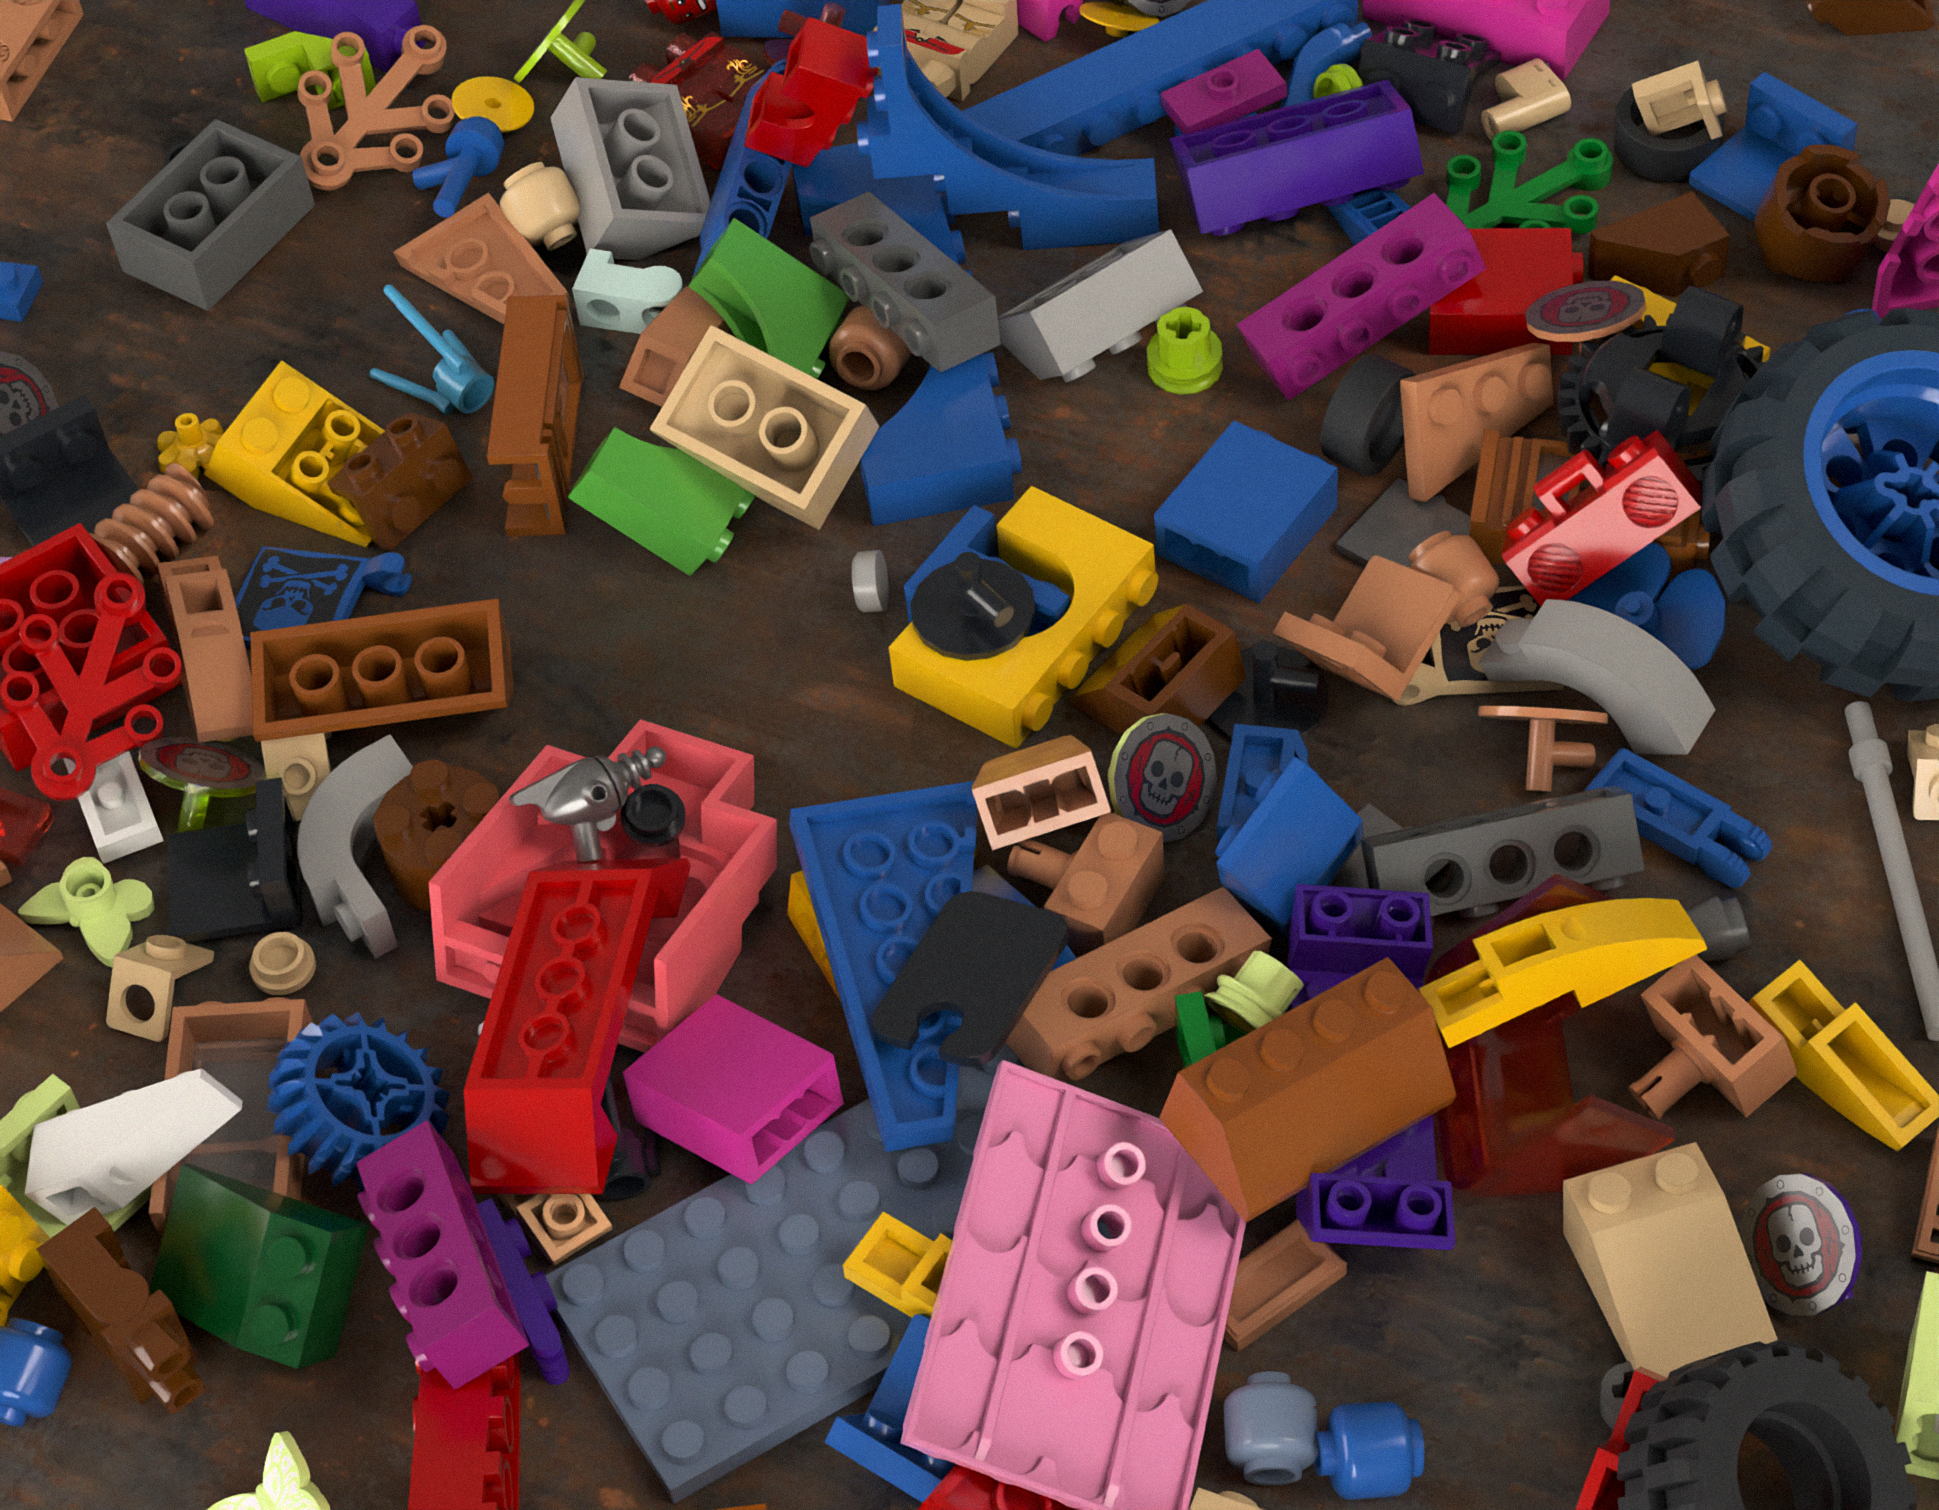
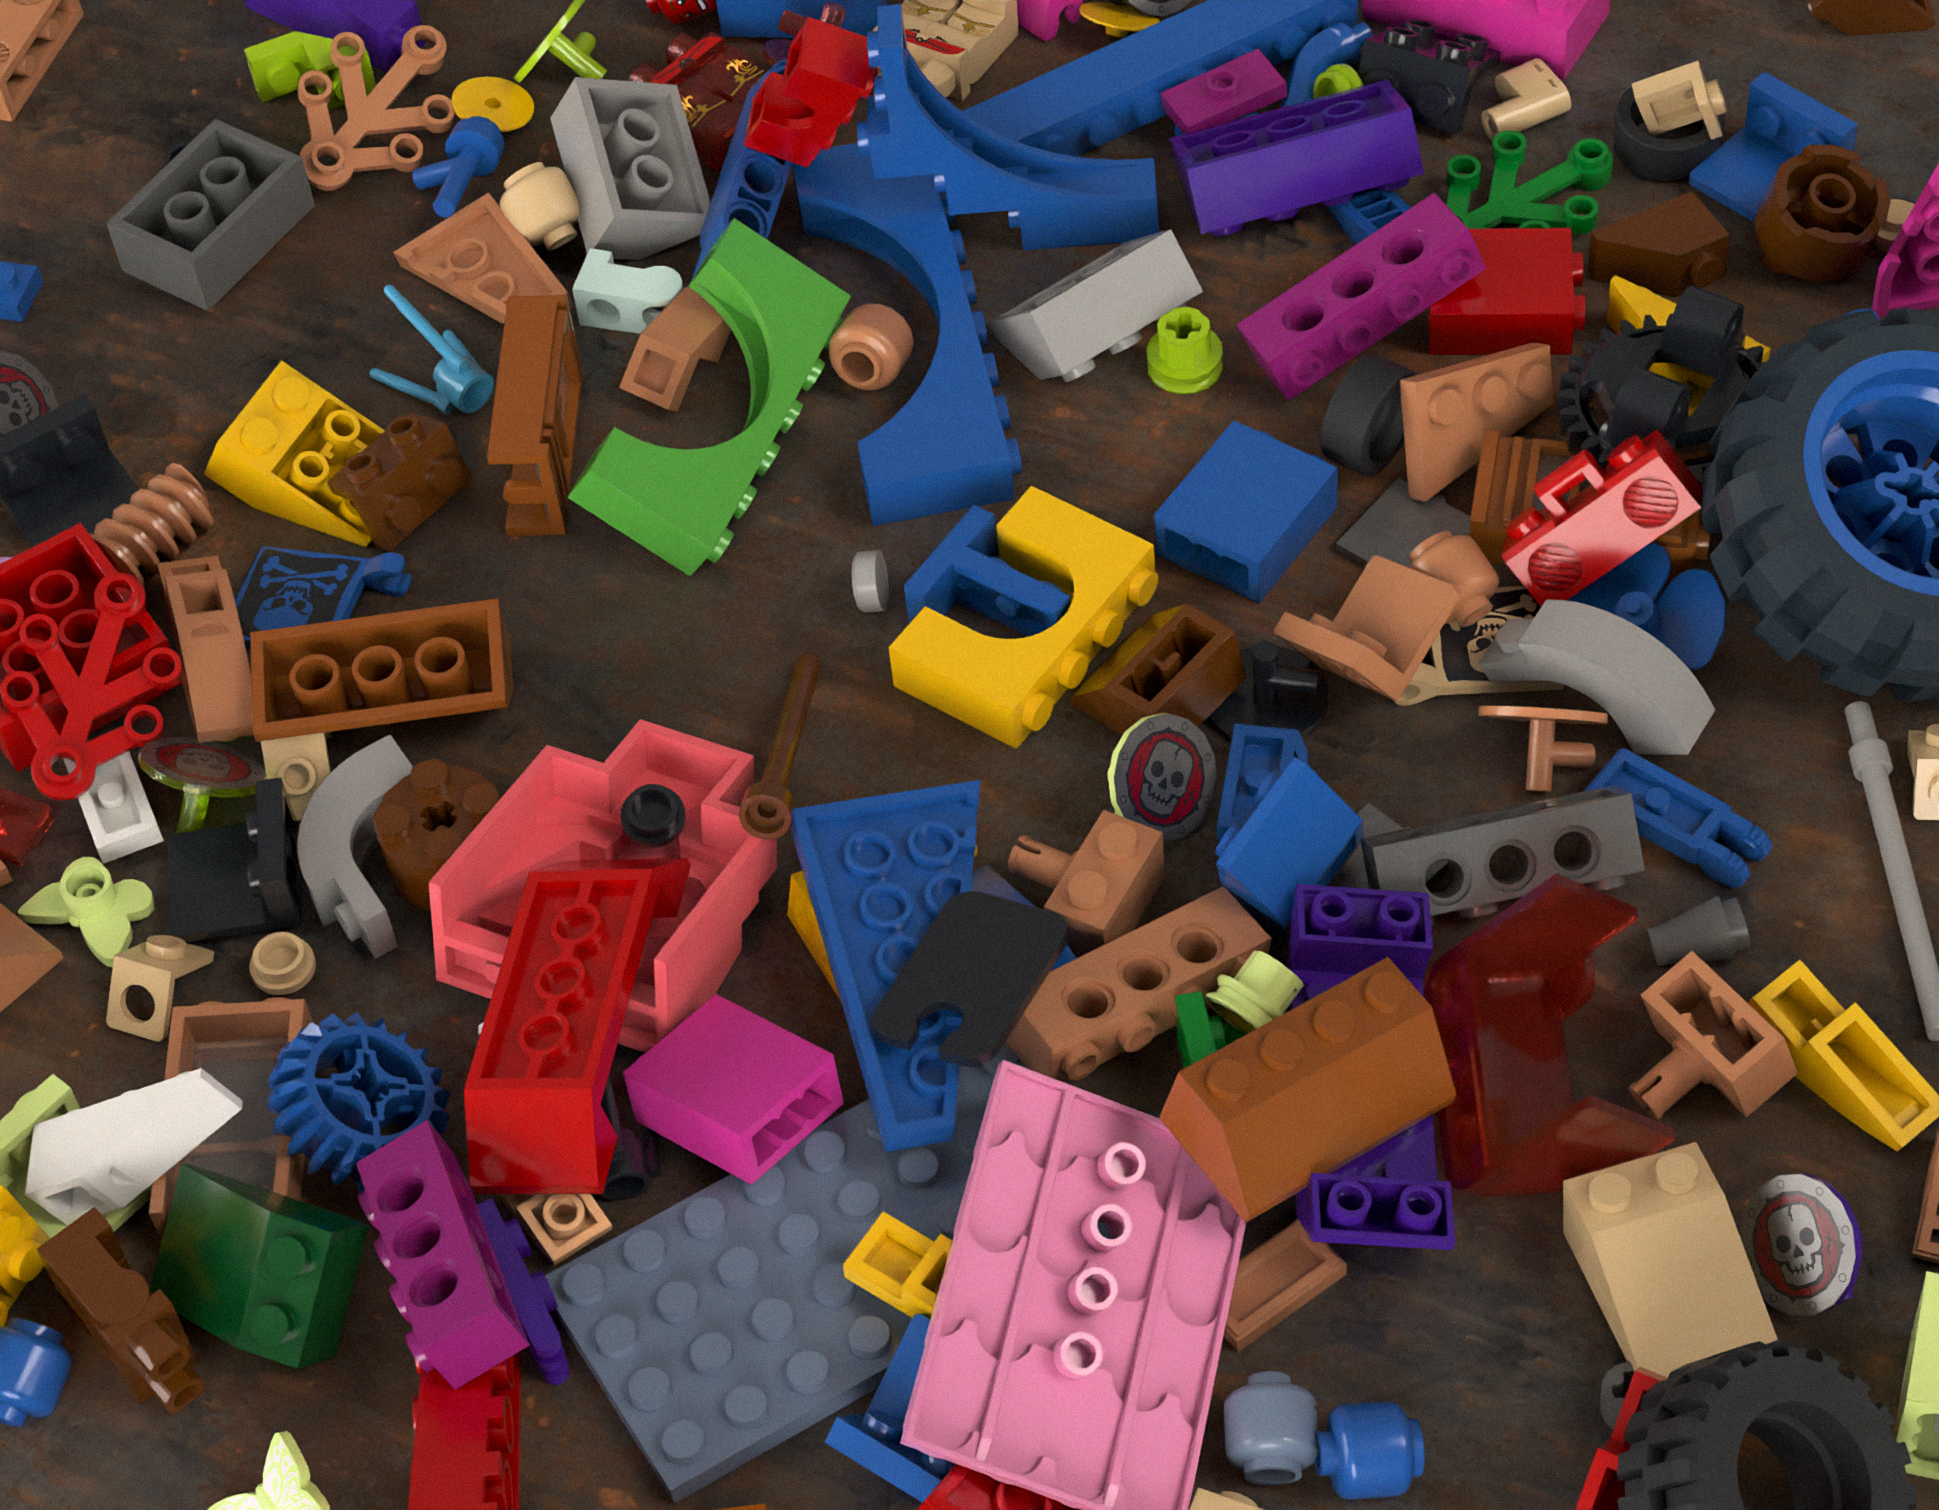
yellow plant [157,413,224,479] -> none
flat silver piece [509,746,666,862] -> none
tan slope [650,325,880,530] -> none
dark grey brick [809,191,1001,373] -> none
black shield [911,552,1036,661] -> none
nougat torso [971,735,1111,850] -> none
yellow slope [1418,898,1707,1048] -> none
shield [1525,281,1647,353] -> none
none -> reddish brown piece [739,653,821,839]

